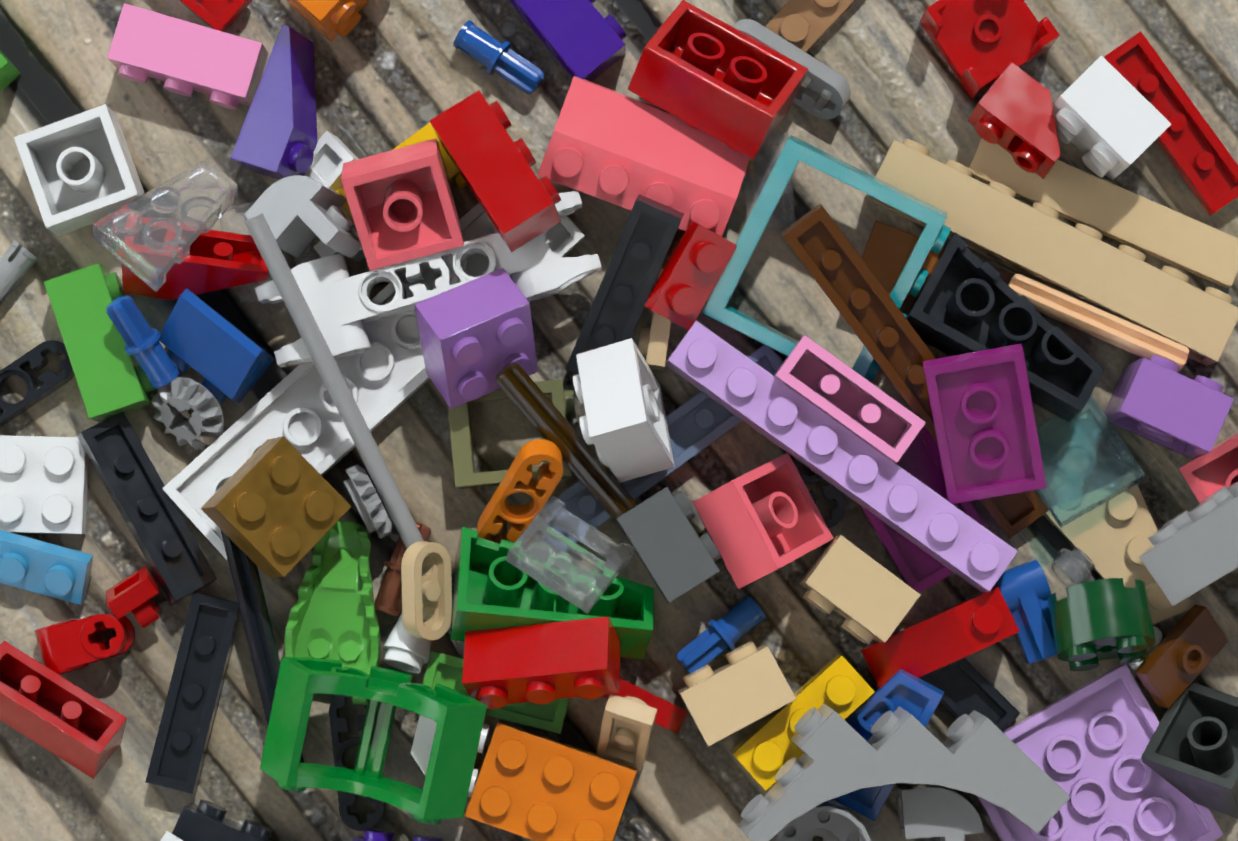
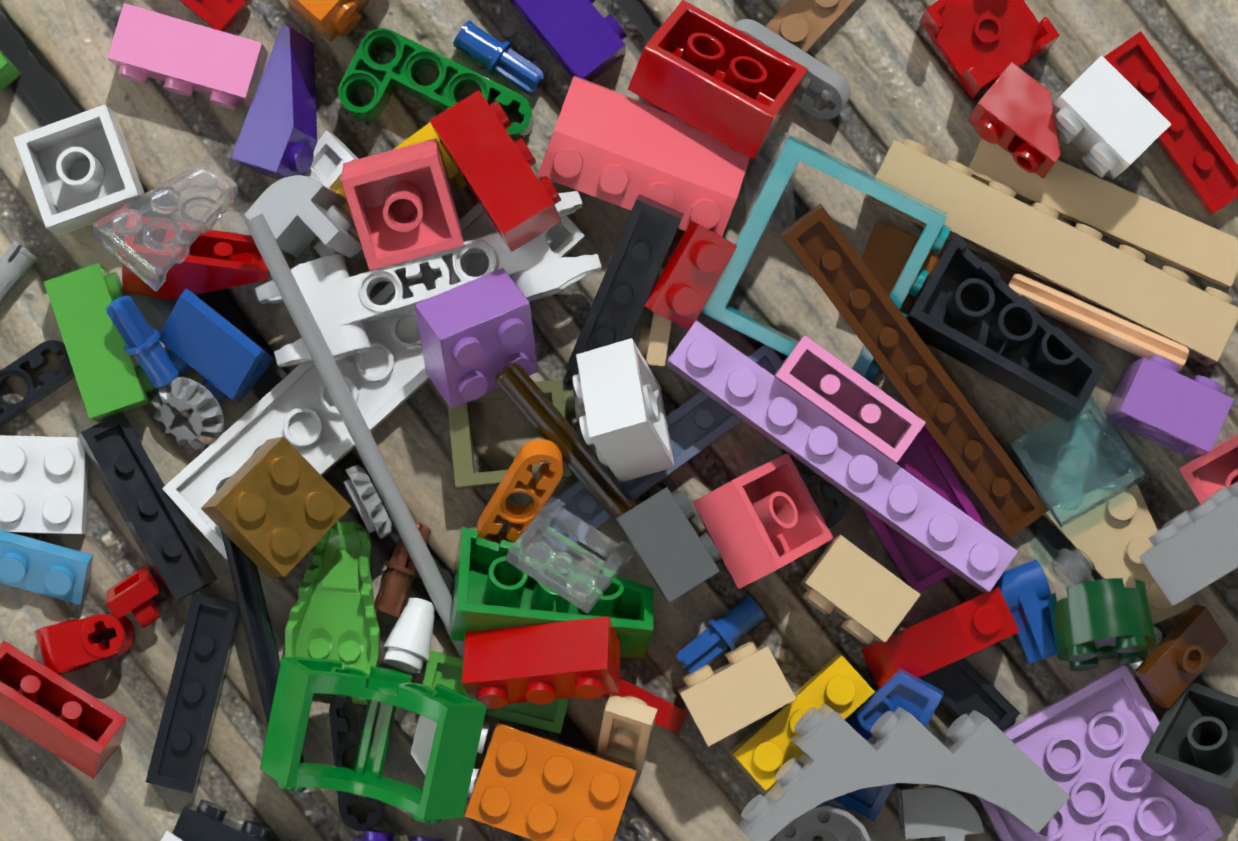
tan plate [401,541,452,641] -> none
magenta plate [923,344,1047,504] -> none
none -> green beam [338,28,534,142]

